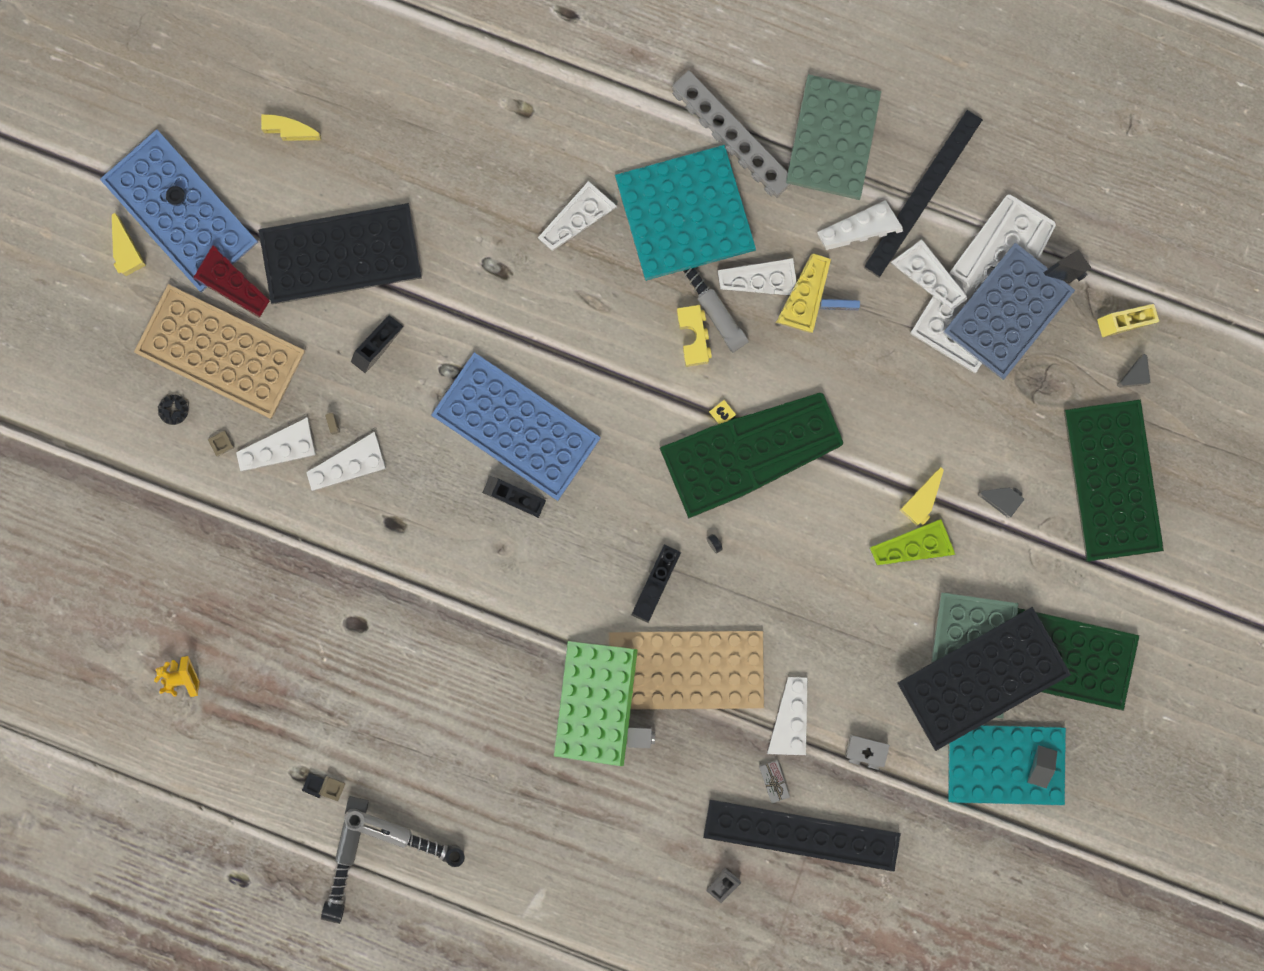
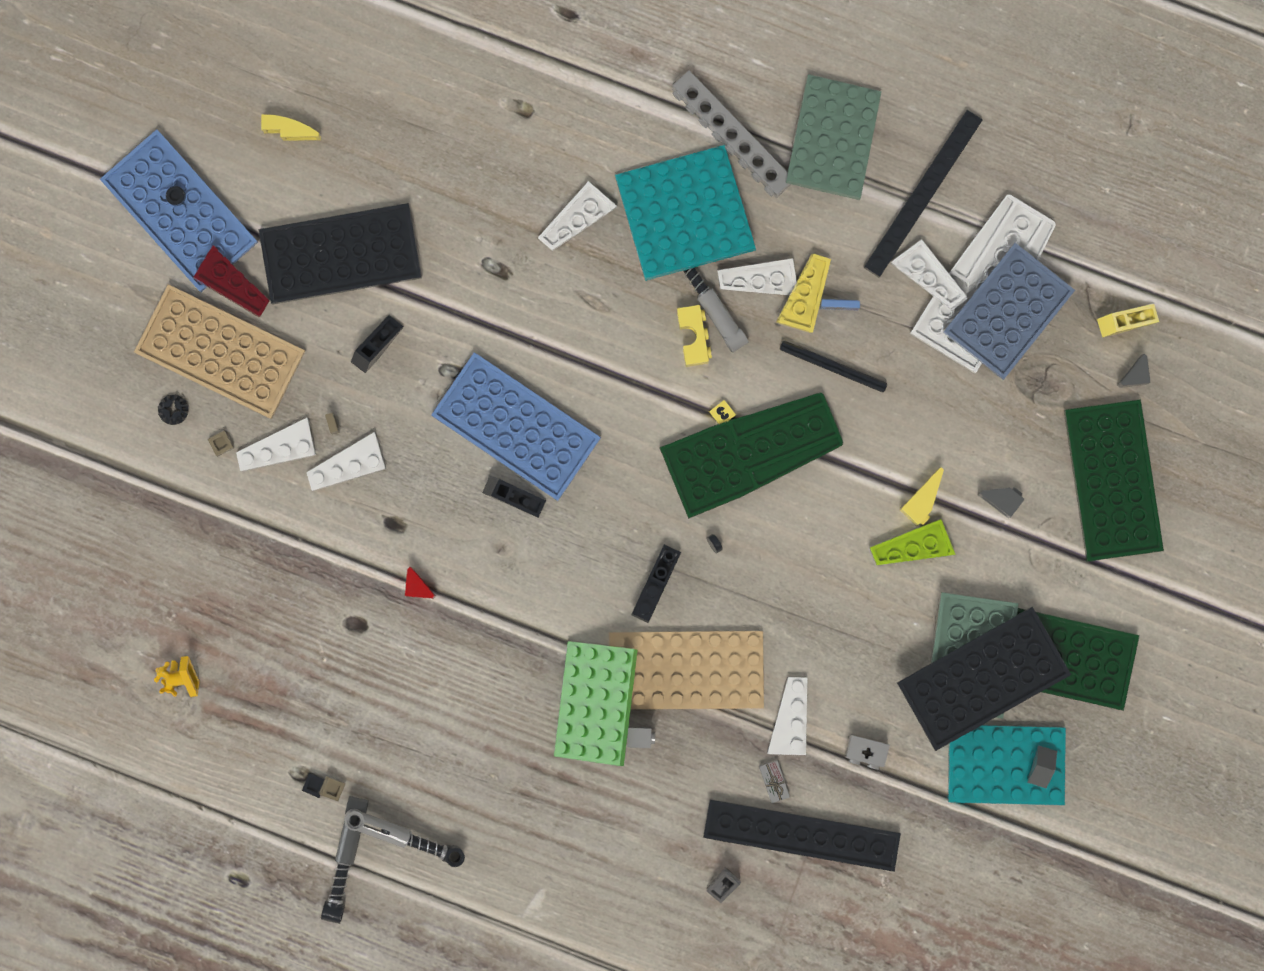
light yellow slope [112,213,146,276] -> none
white wing [817,200,903,250] -> none
black slope [1043,249,1091,283] -> none
none -> red slope [405,567,436,599]
none -> black axle [780,341,887,392]

